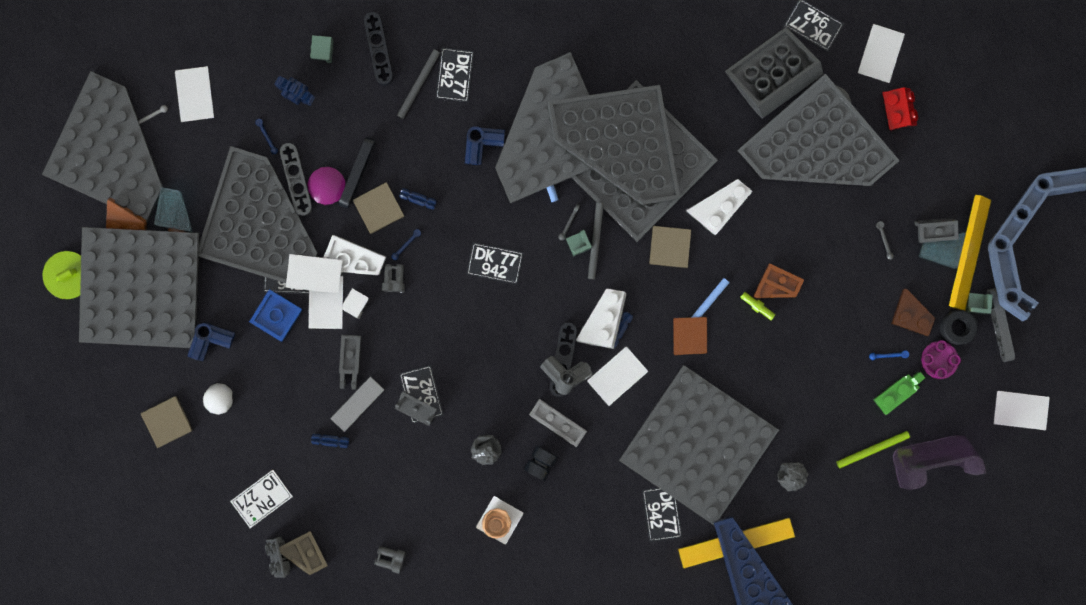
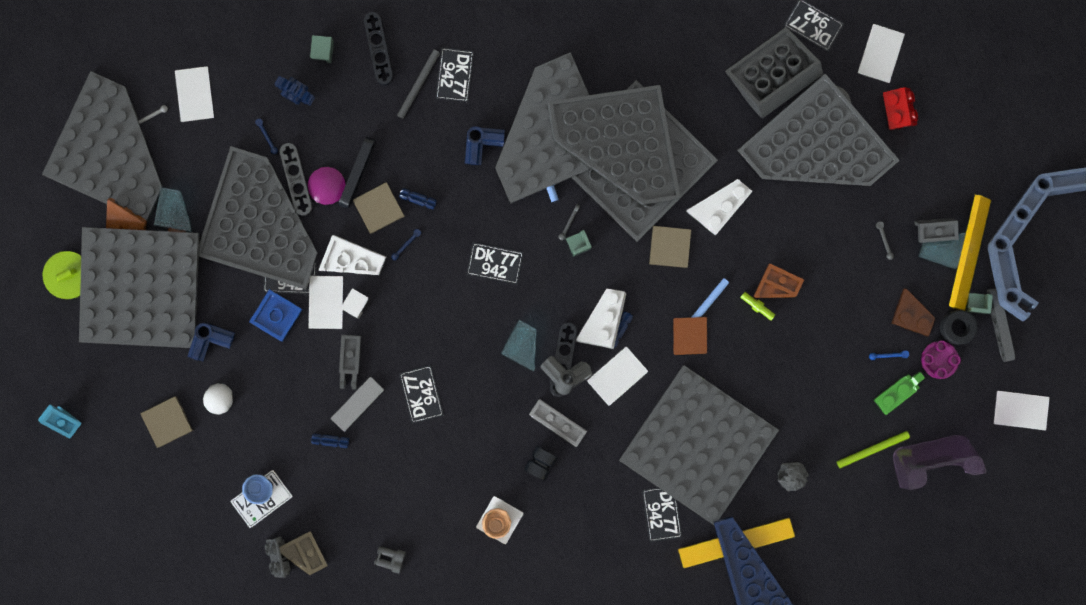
white sticker [286,254,342,293] -> none
dark grey piece [382,264,405,293] -> none
dark grey hinge [395,392,438,426] -> none
dark grey piece [471,435,501,465] -> none
dark grey bar [588,202,604,279] -> none
none -> medium azure slope [38,405,82,439]
none -> light blue hair [242,474,273,504]
none -> clear light blue wing [501,320,537,371]

